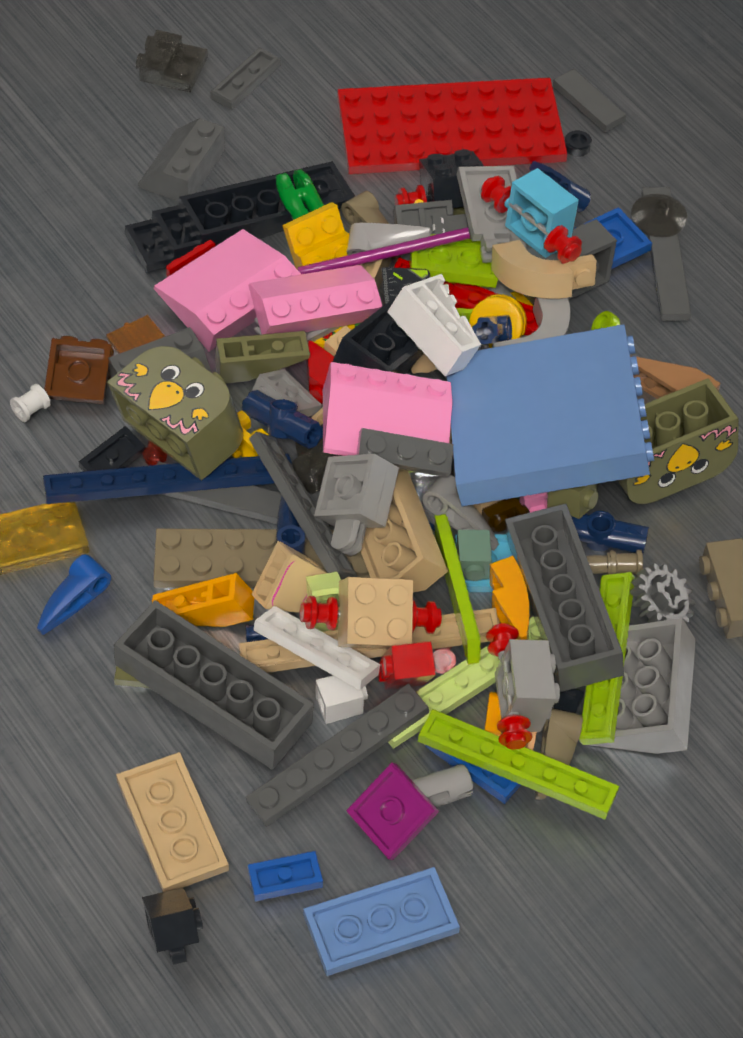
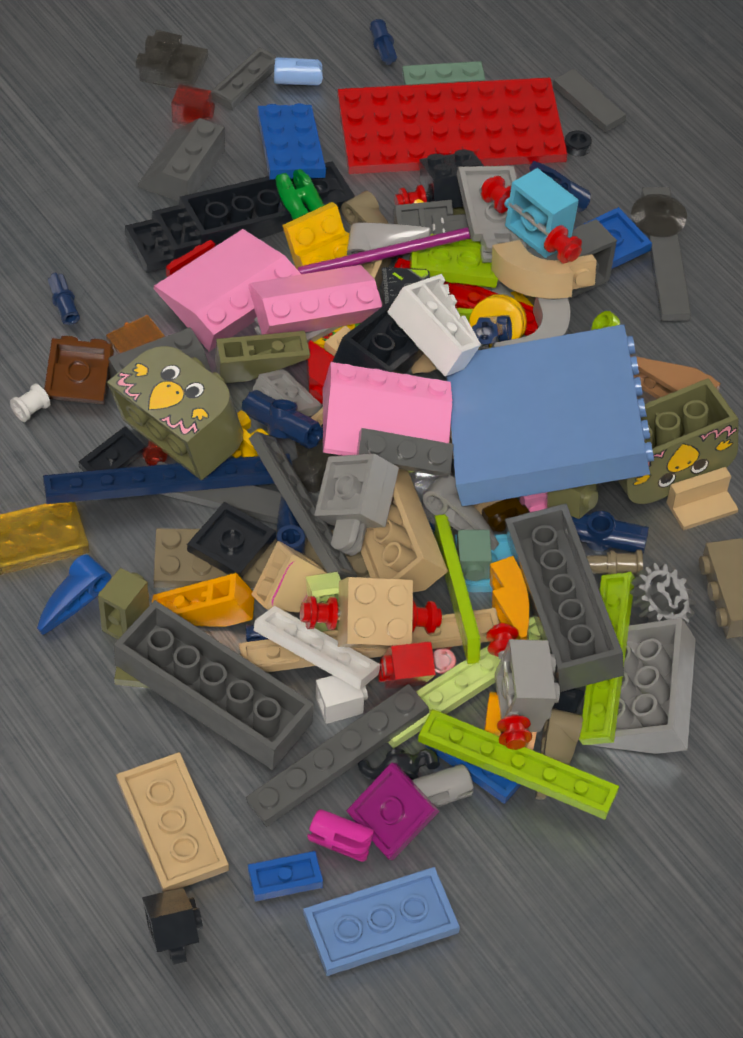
none -> dark blue axle [48,272,80,325]
none -> olive brick [98,567,150,639]
none -> clear red brick [171,84,215,125]
none -> black plate [187,502,276,578]
none -> blue plate [257,103,326,179]
none -> light blue arm [274,57,323,86]
none -> dark pink arm [307,809,374,862]
none -> black piece [358,749,440,781]
none -> dark blue axle [369,19,397,65]
none -> sand green plate [402,61,486,85]
none -> tan panel [666,467,739,531]

